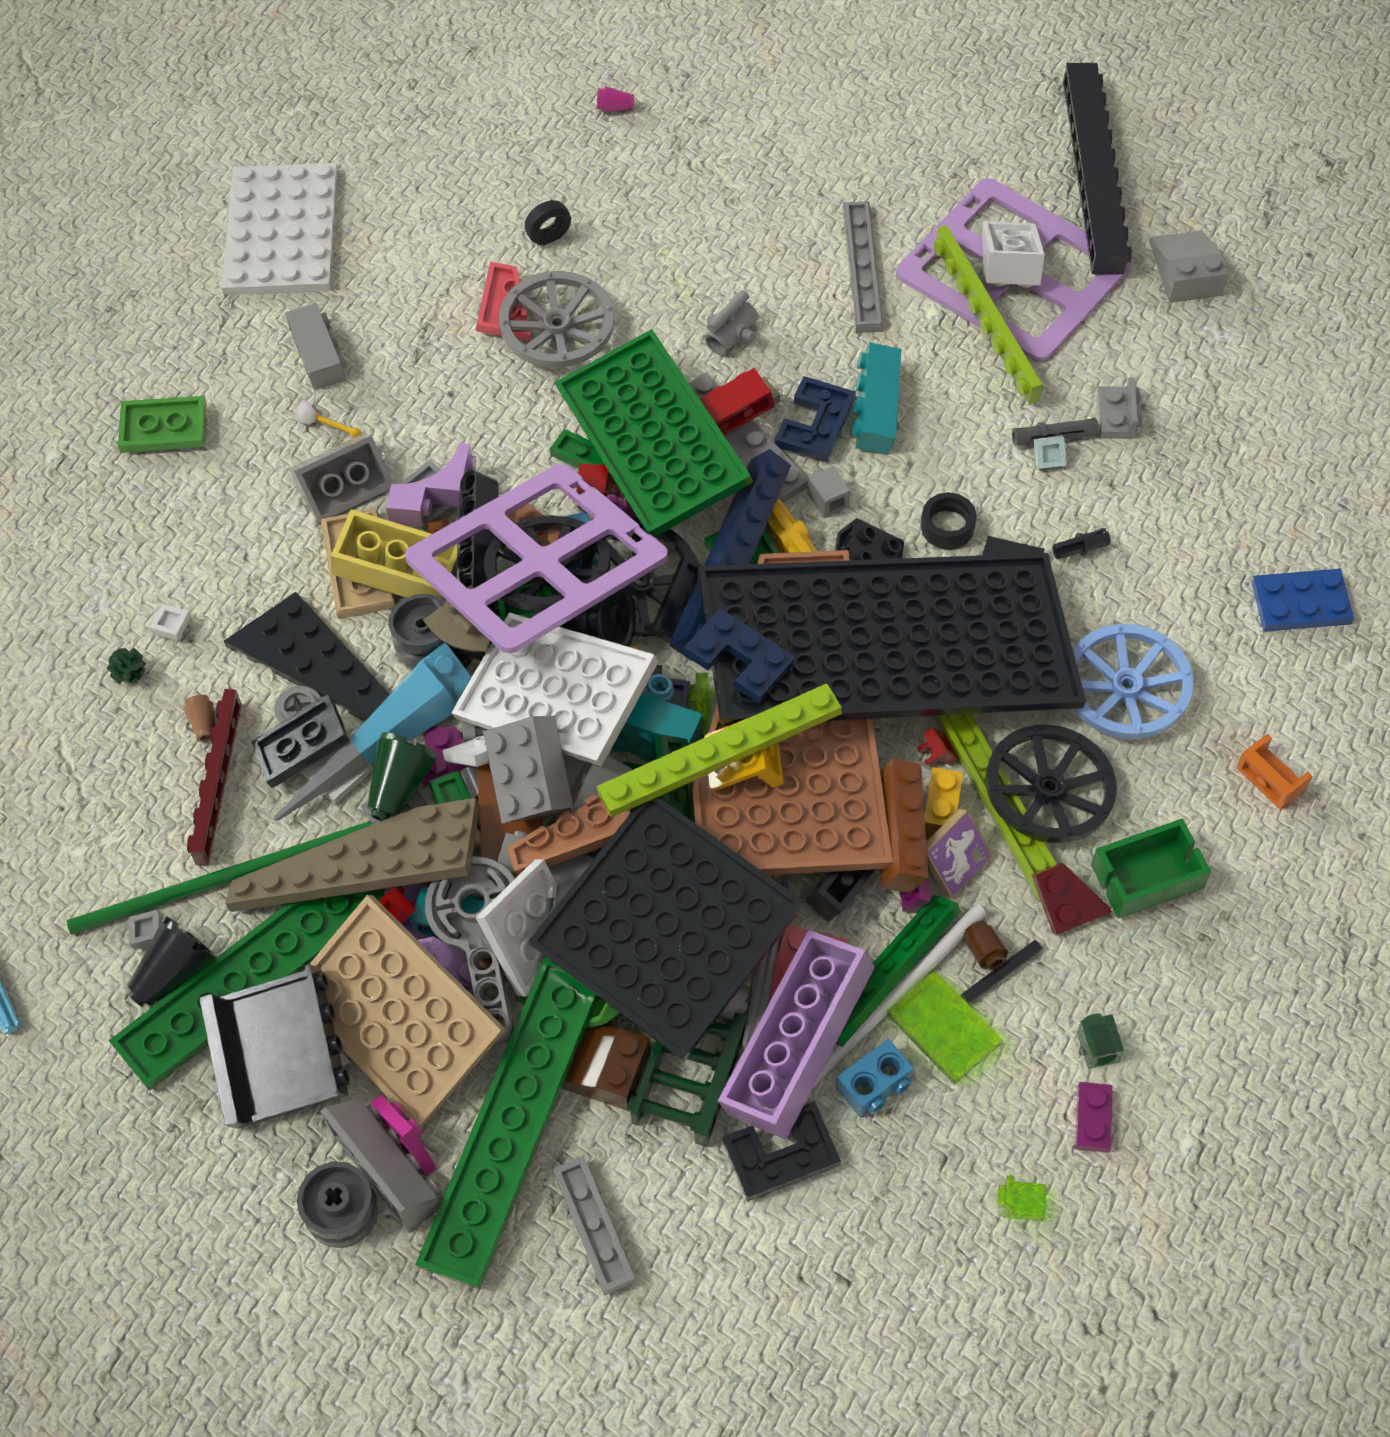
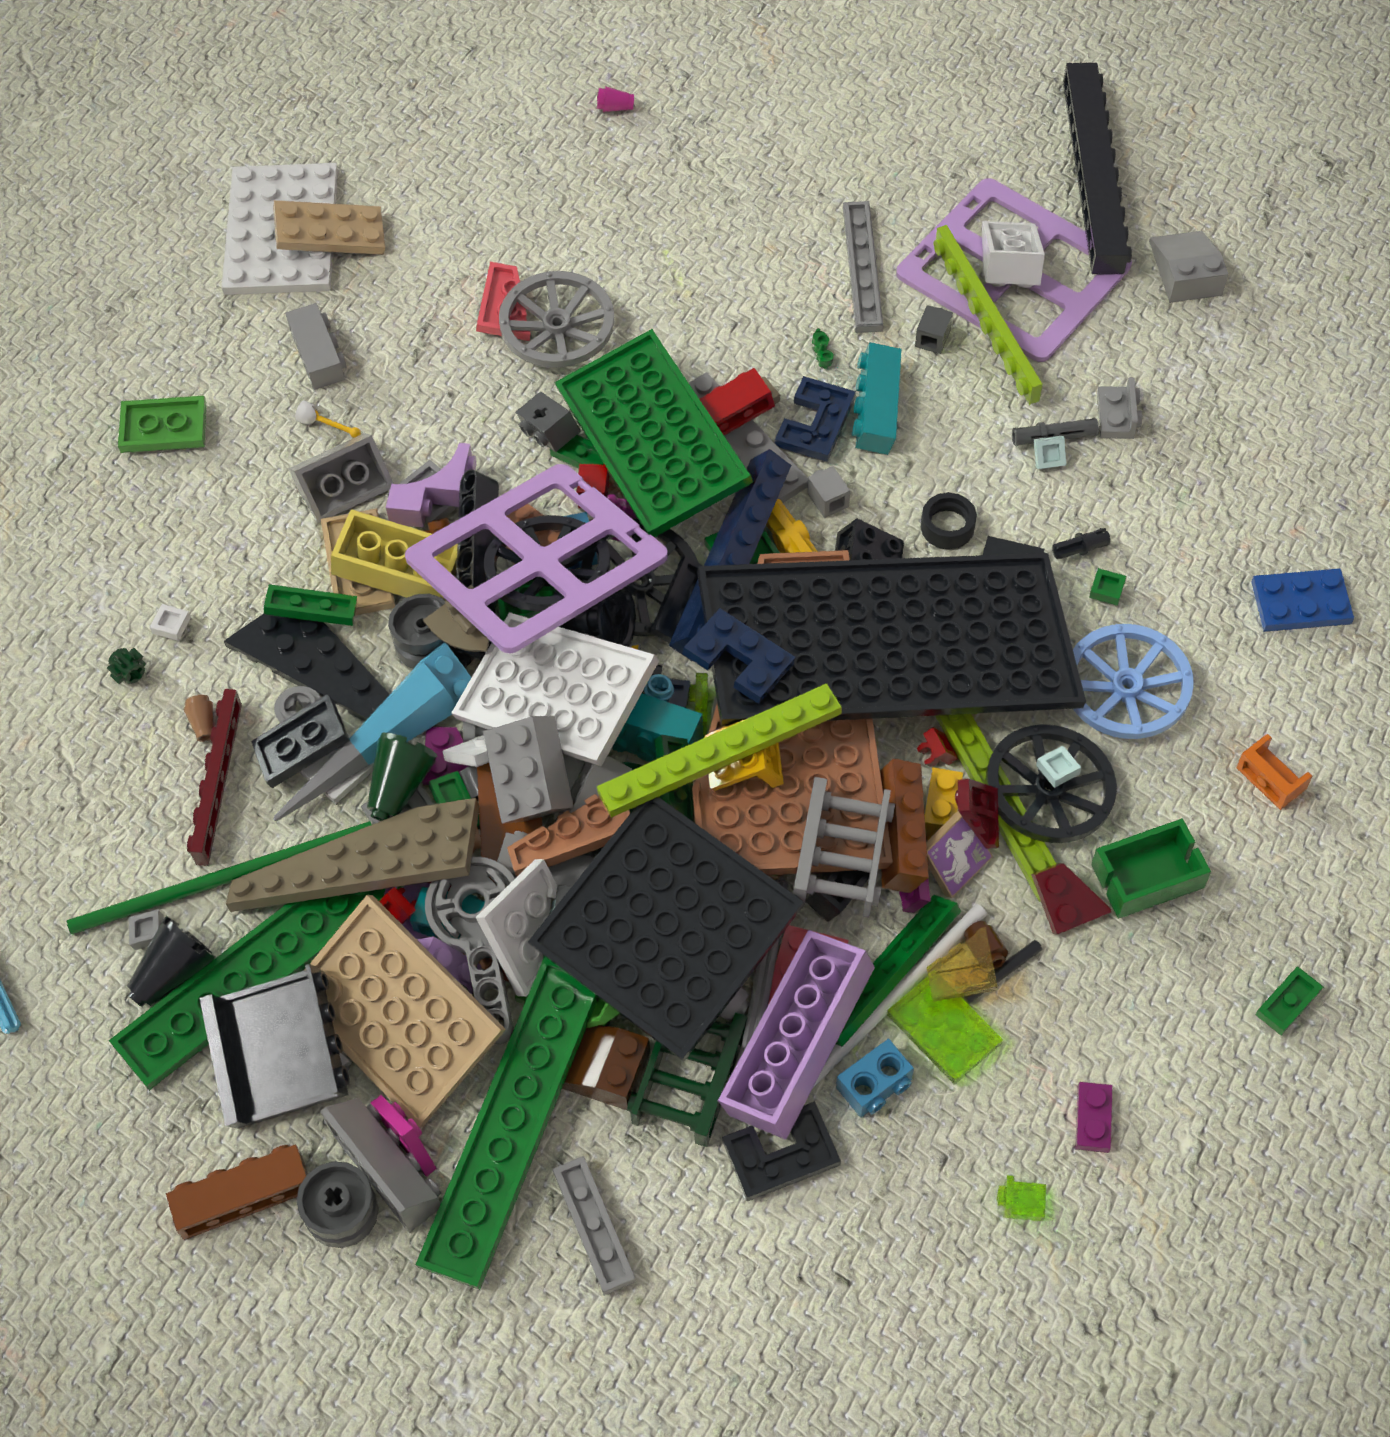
black tyre [524,200,572,245] -> none
light grey pin [705,290,758,355] -> none
clear green brick [1077,1013,1124,1069] -> none
none -> dark orange brick [166,1144,308,1240]
none -> green plate [264,584,357,626]
none -> tan plate [273,200,385,255]
none -> dark grey brick [515,391,581,452]
none -> light grey fence [793,777,895,918]
none -> green piece [812,328,834,369]
none -> dark grey brick [915,305,953,354]
none -> clear yellow wing [927,927,998,1002]
none -> dark red wing [955,779,999,849]
none -> light aqua plate [1036,746,1081,788]
none -> green plate [1089,568,1127,606]
none -> green plate [1255,966,1323,1036]

